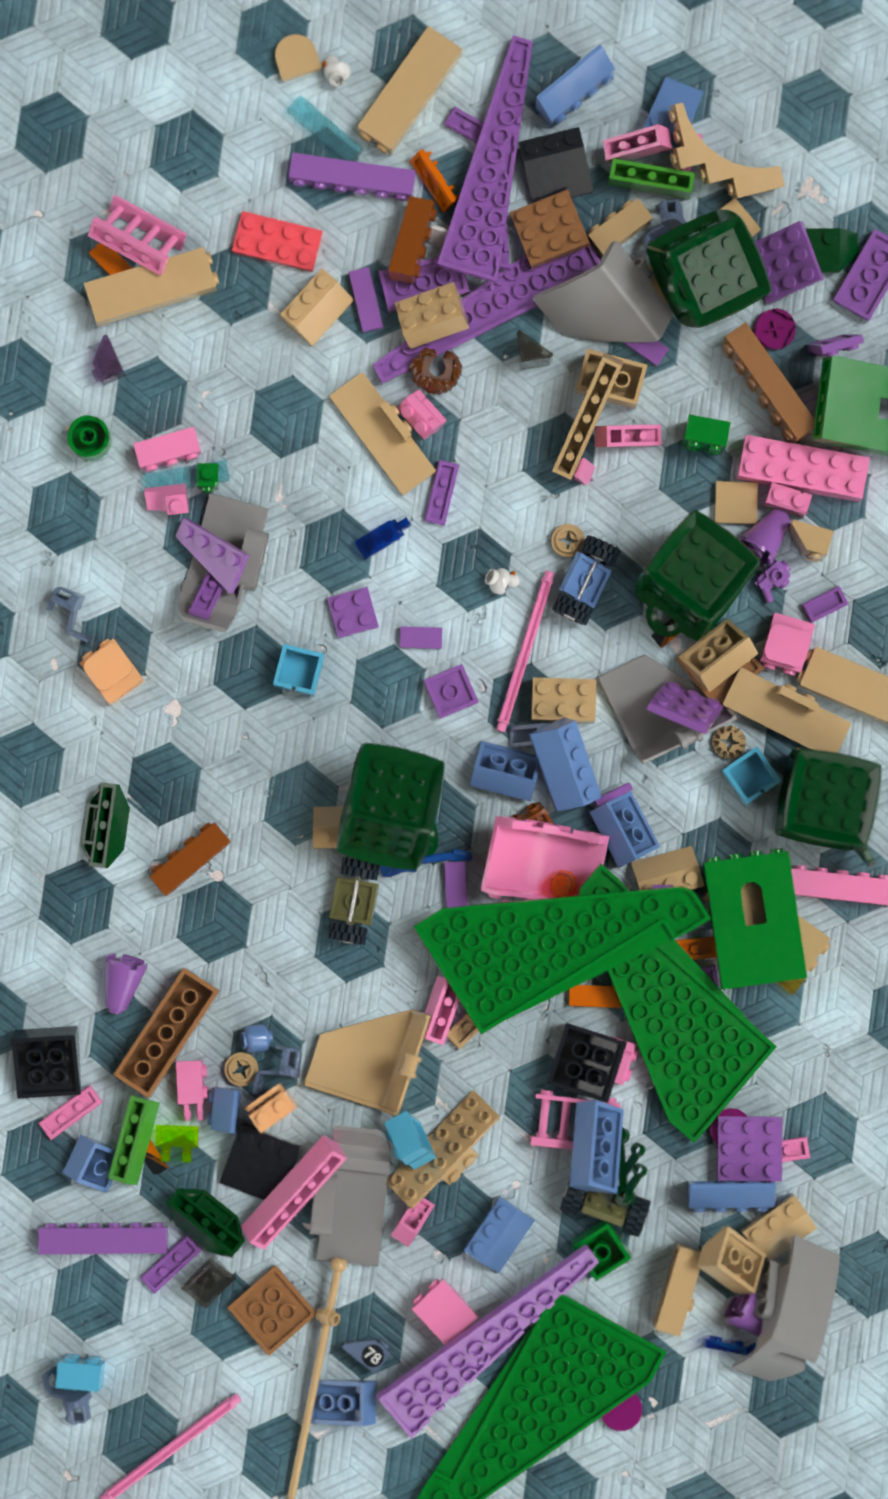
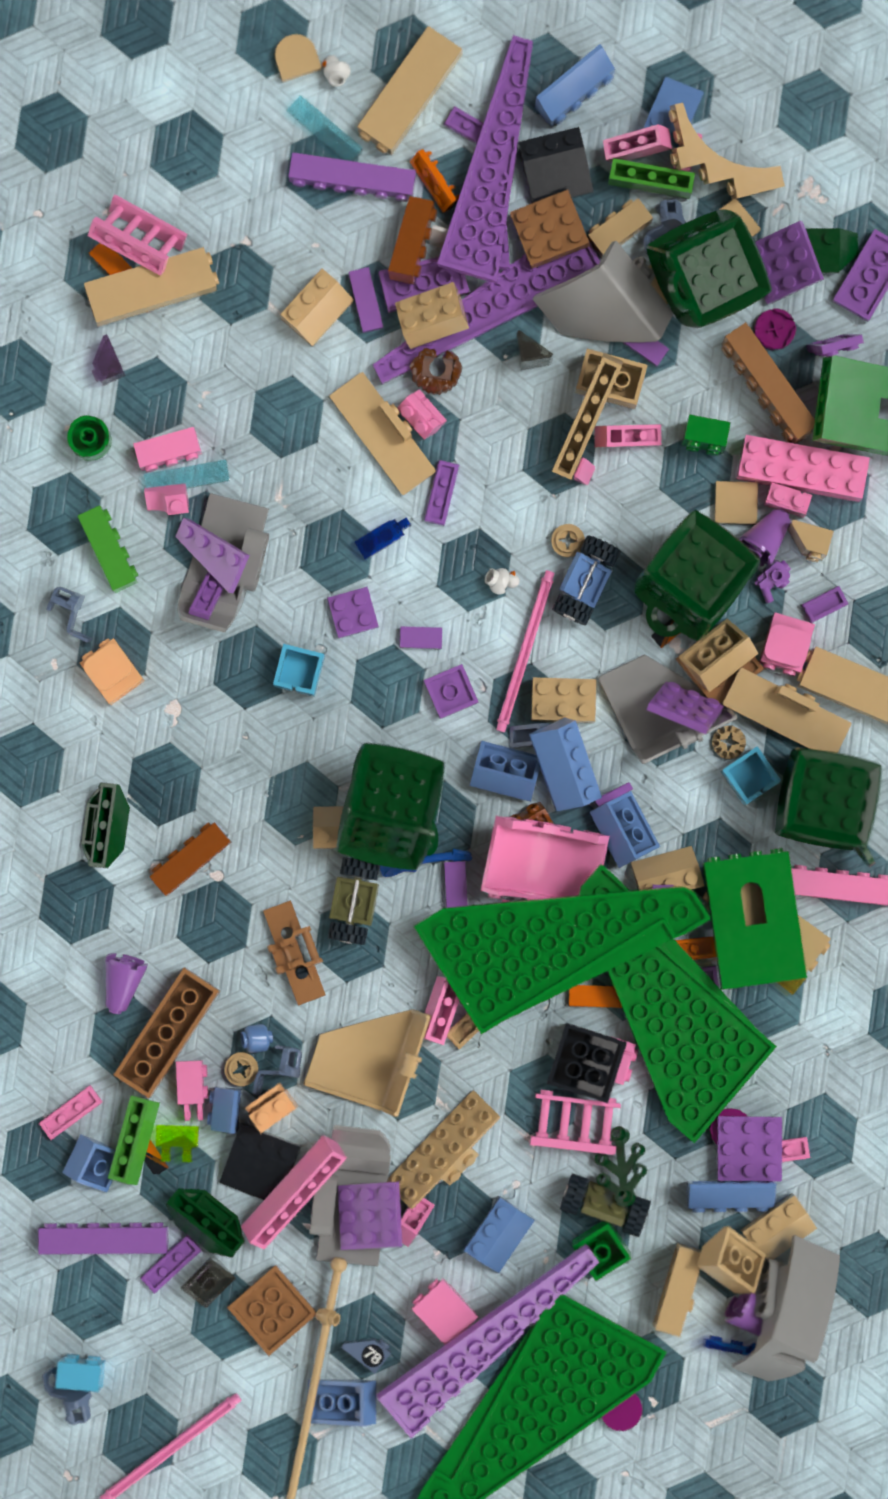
black slope [11,1026,81,1099] -> none
green bracket [196,463,219,493] -> none
coral plate [232,211,323,272] -> none
medium azure piece [384,1111,437,1170] -> none
clear orange cone [549,870,578,897] -> none
medium blue slope [569,1100,624,1194] -> none
none -> bright green brick [78,505,139,593]
none -> medium nougat piece [263,900,326,1006]
none -> medium lavender plate [338,1182,402,1250]

